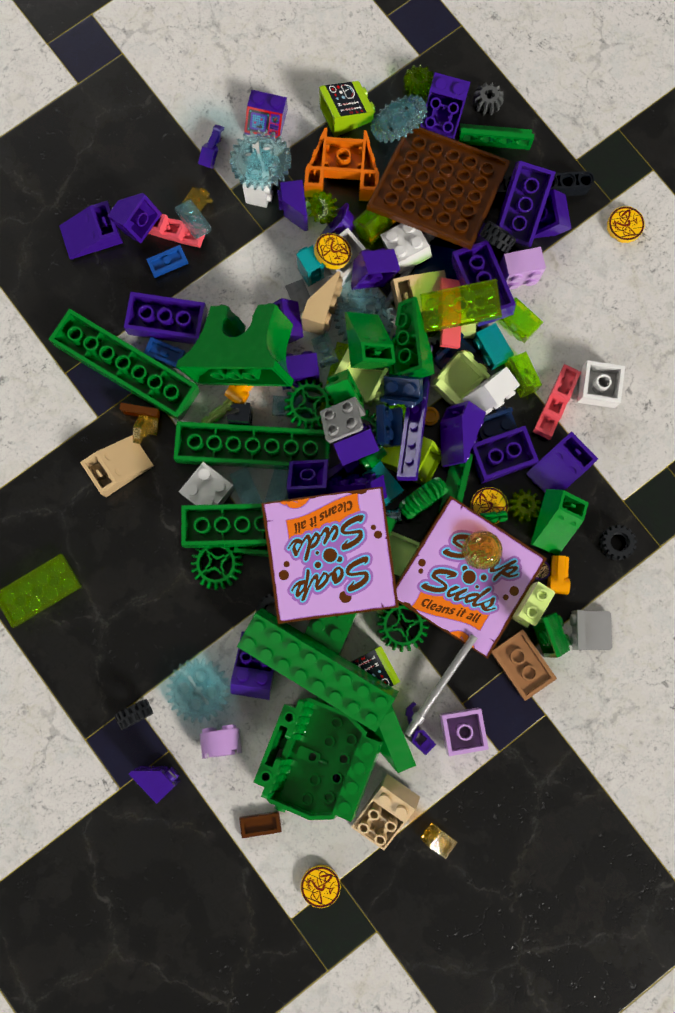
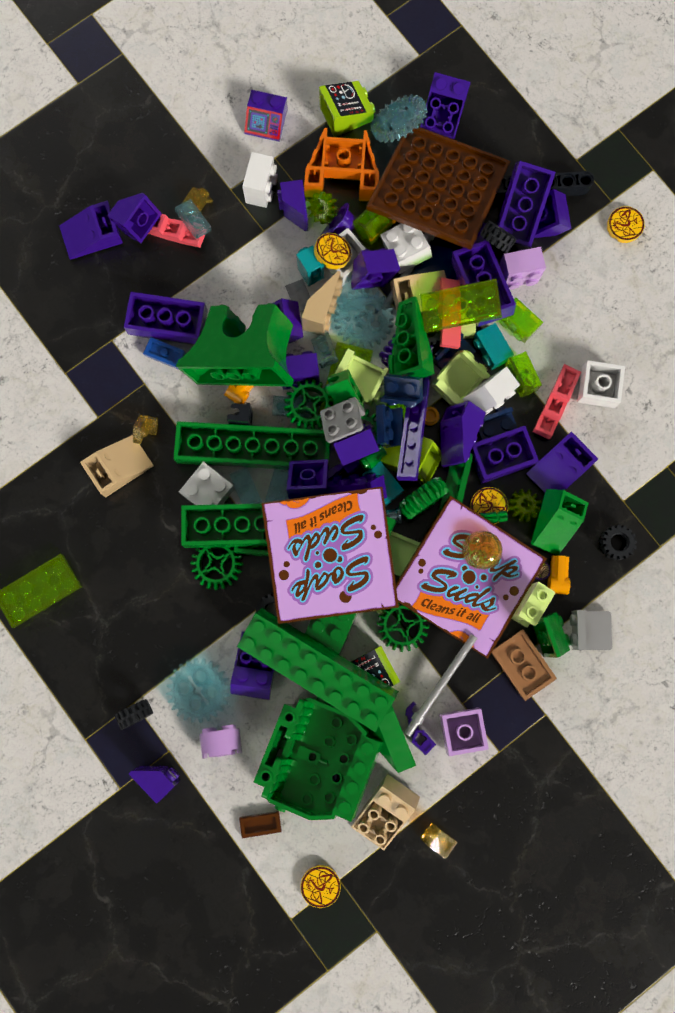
green brick [48,308,200,421] -> none
reddish brown tile [119,403,161,420] -> none
blue plate [146,245,189,278] -> none
dark purple piece [198,124,225,169] -> none
yellowish green axle [201,399,233,423] -> none
clear light blue gear [230,129,292,191] -> none
green slope [345,312,396,370] -> none
clear neon green gear [403,64,433,98] -> none
green fence [458,123,534,150] -> none
dark grey gear [473,82,504,115] -> none

